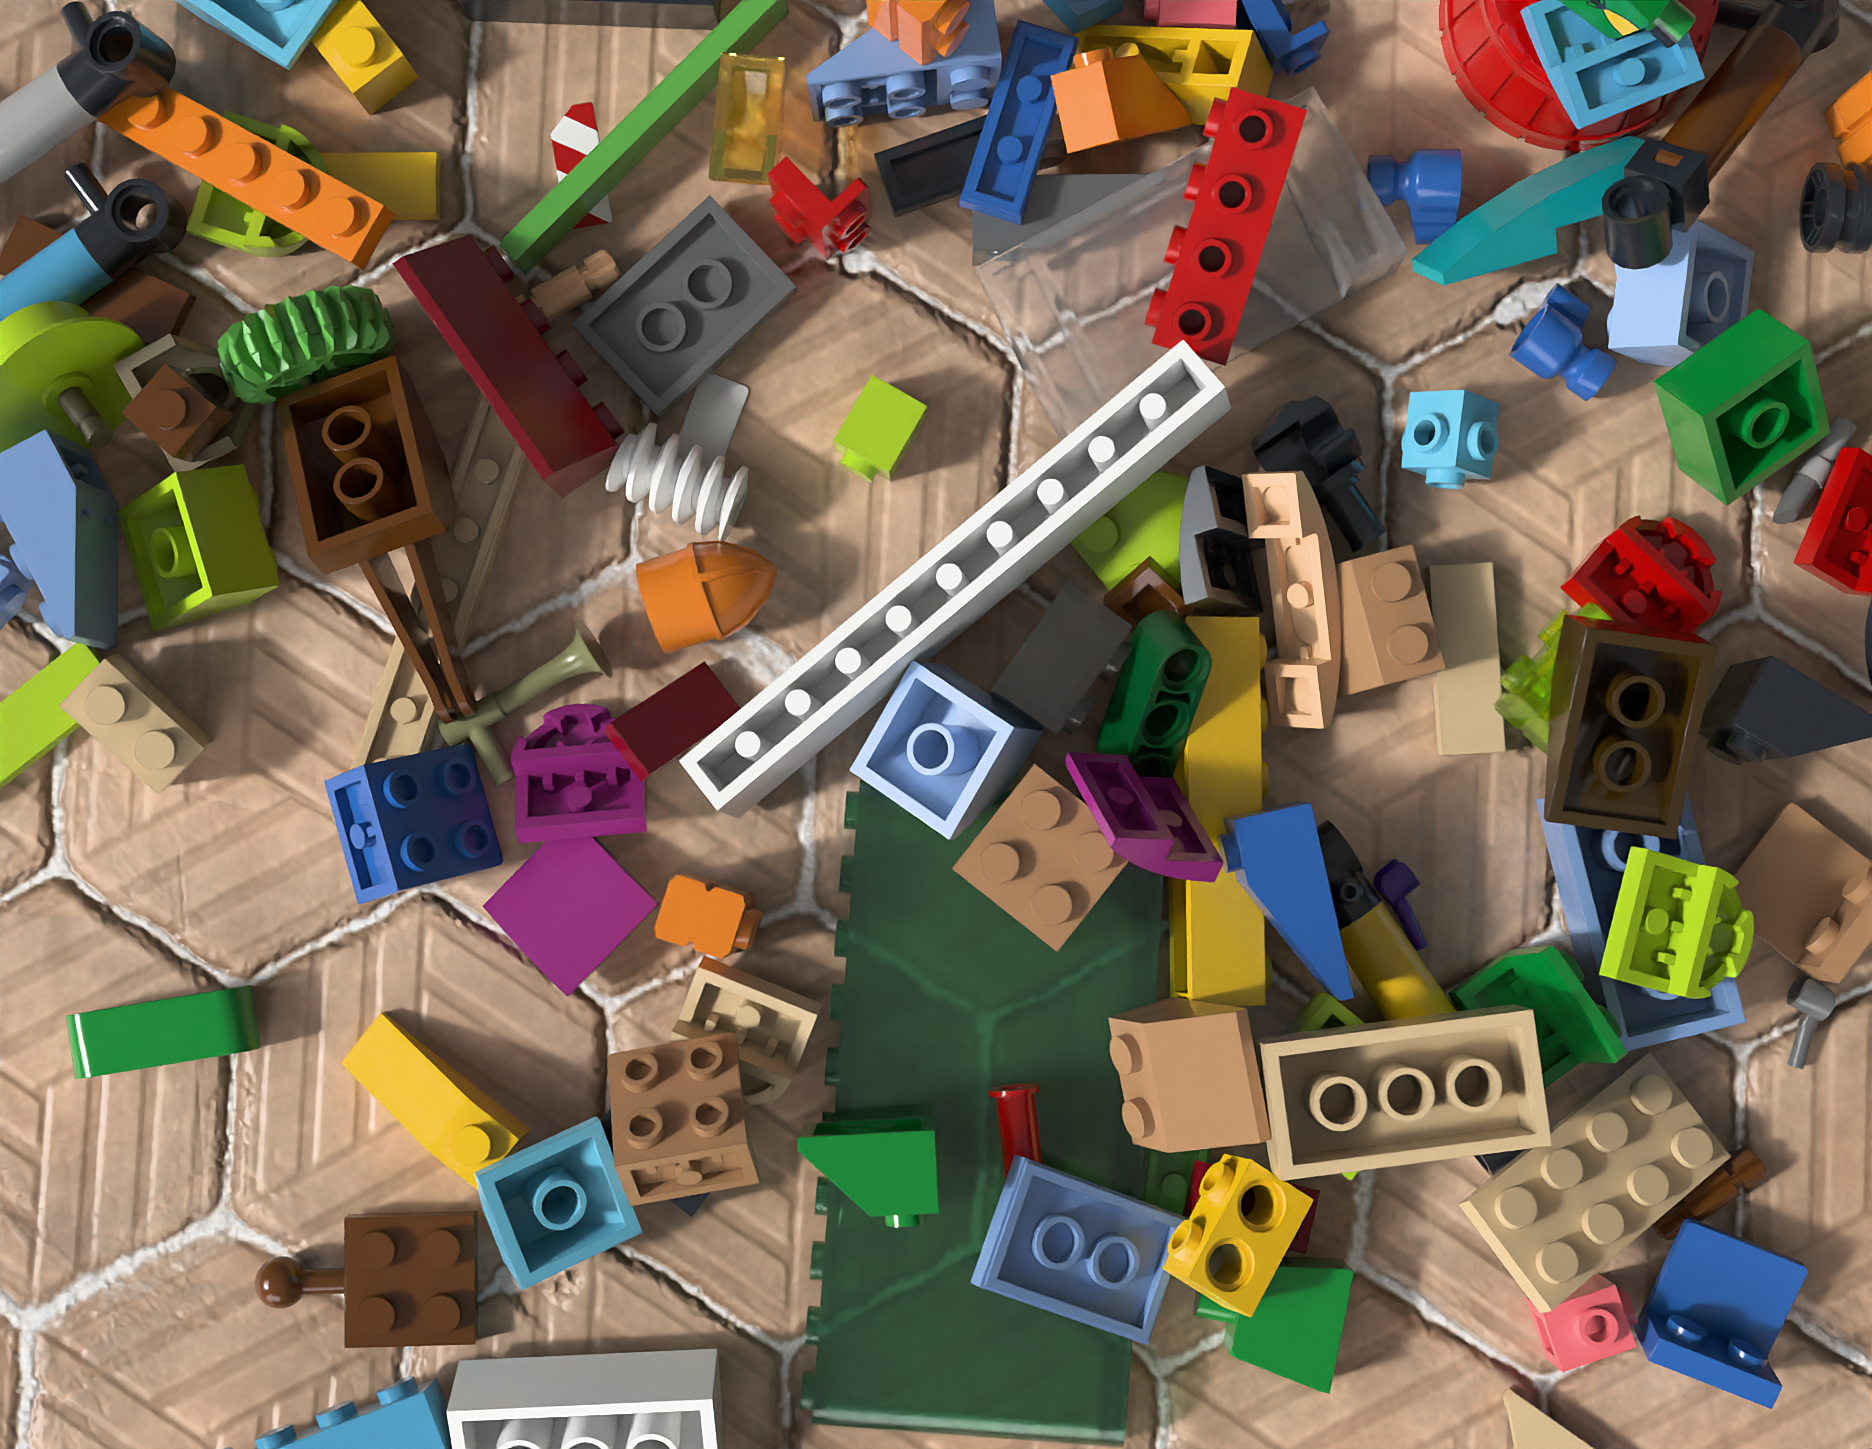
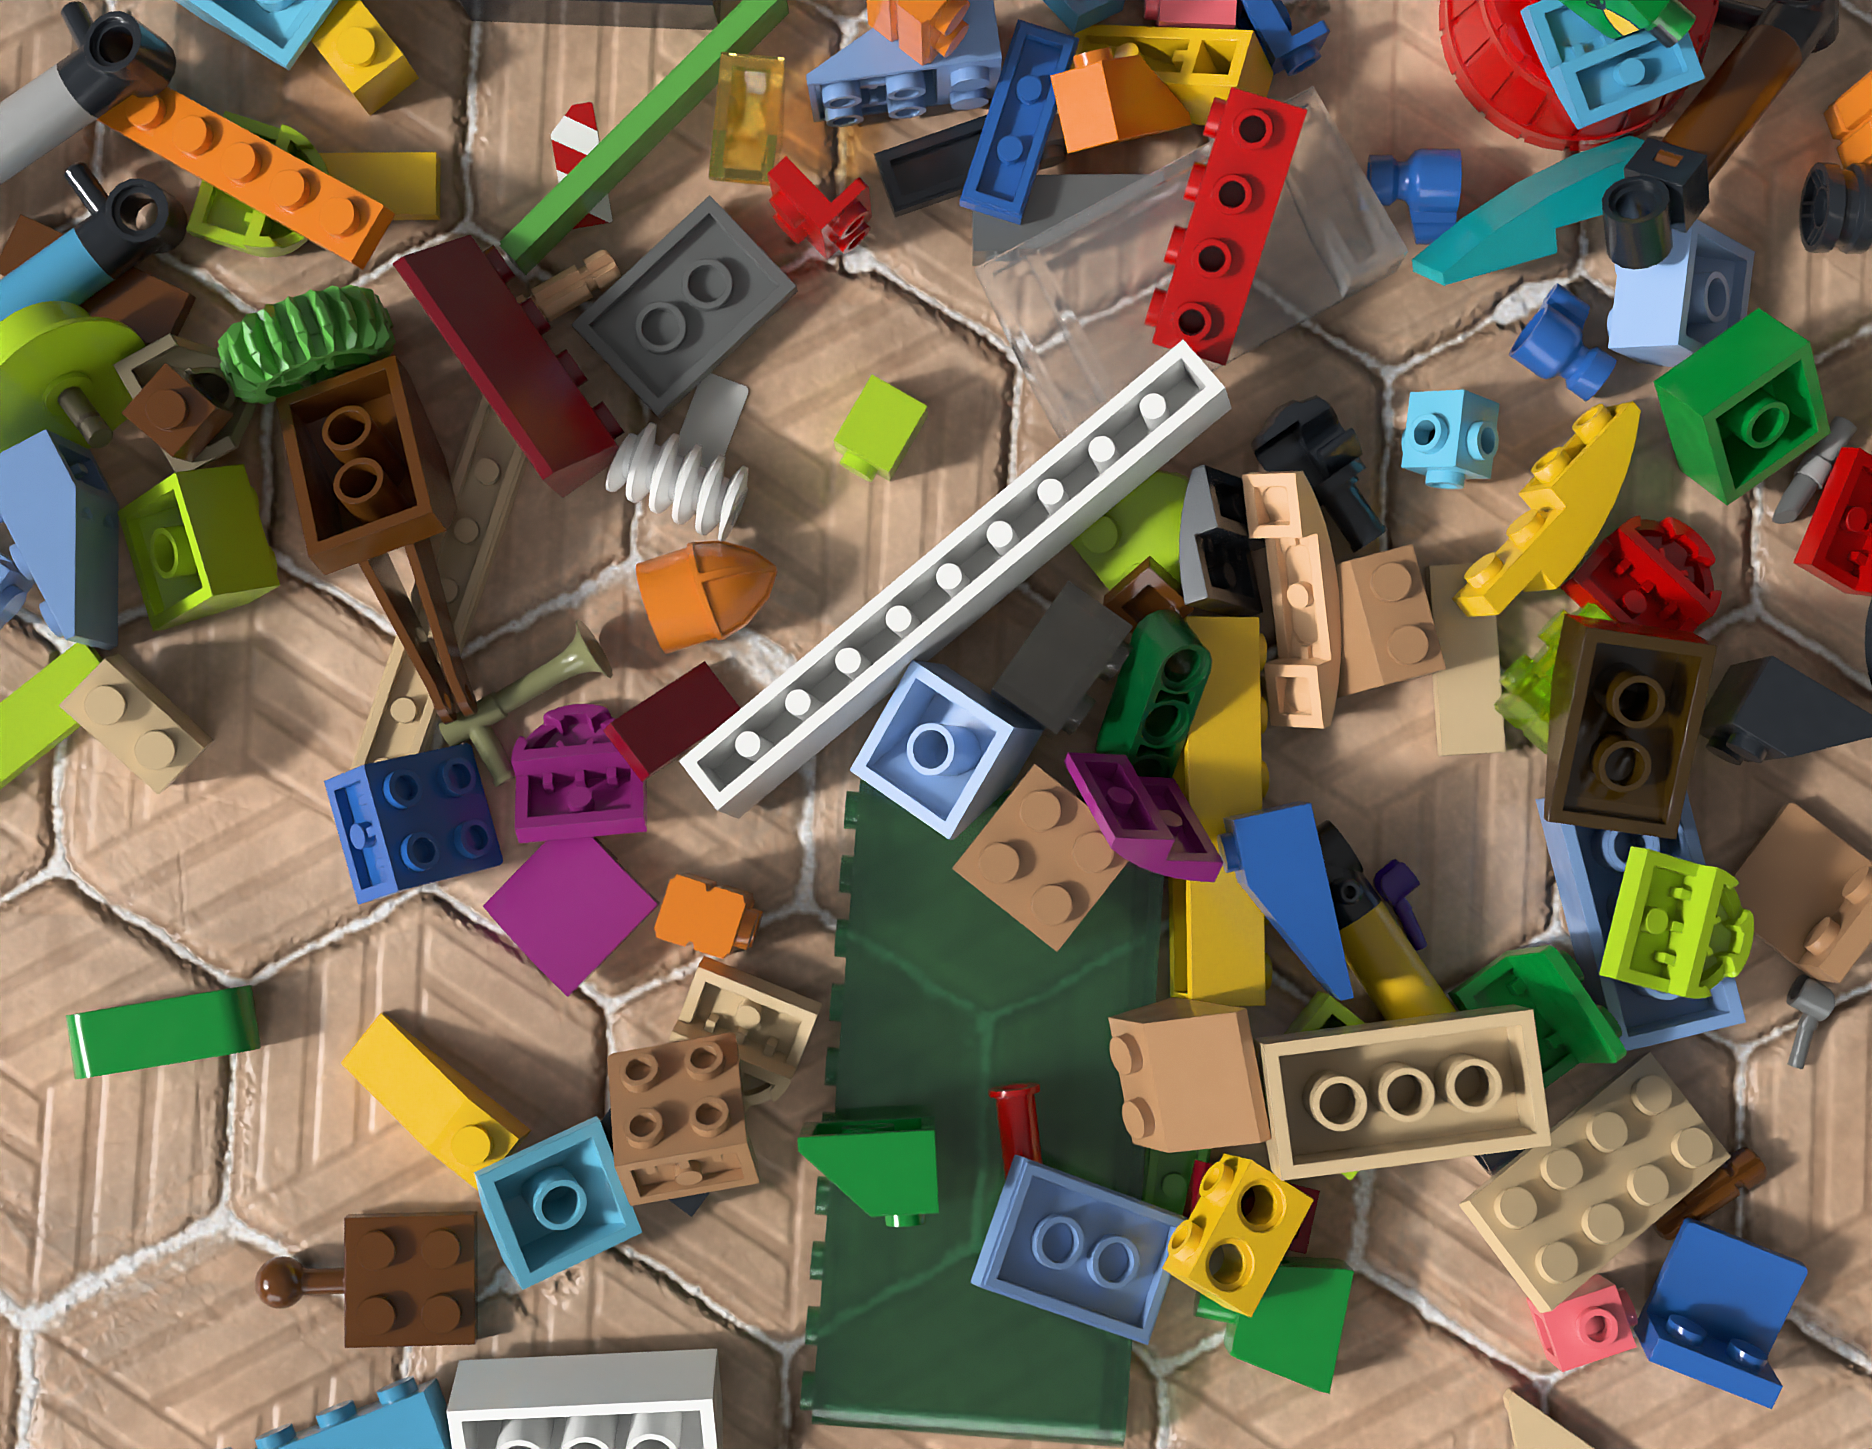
none -> yellow slope [1452,401,1641,617]

